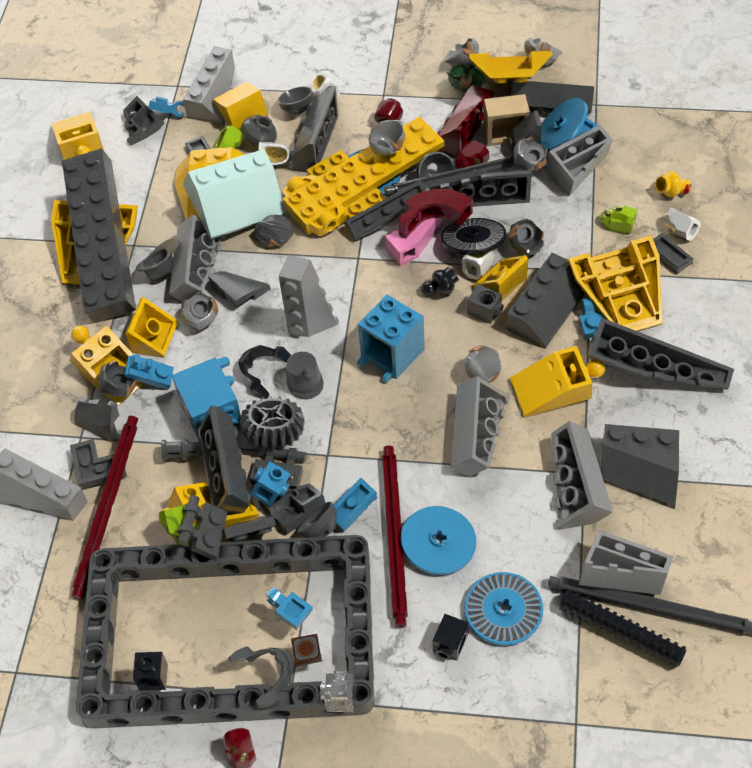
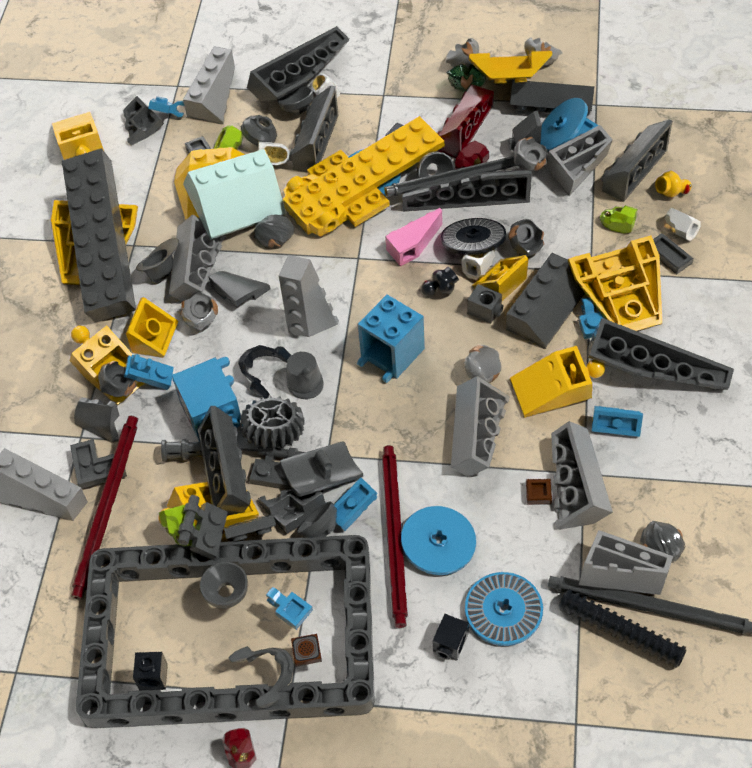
yellow slope [213,82,268,131] -> none
dark azure brick [250,461,290,507] -> none
clear brick [320,670,356,712] -> none
dark grey tile [345,180,427,241] -> none
light grey hair [368,120,405,156] -> none
dark red head [374,98,403,123] -> none
dark red arch [398,189,473,238] -> none
tan piece [483,94,530,146] -> none
dark grey wedge [601,424,679,509] -> none
none -> dark grey piece [200,562,248,609]
none -> dark grey wedge [247,26,350,101]
none -> dark grey shield [280,441,364,497]
none -> reddish brown tile [526,479,552,505]
none -> dark azure plate [592,406,643,437]
none -> dark grey slope [602,119,673,202]
none -> dark grey hair [640,521,686,563]

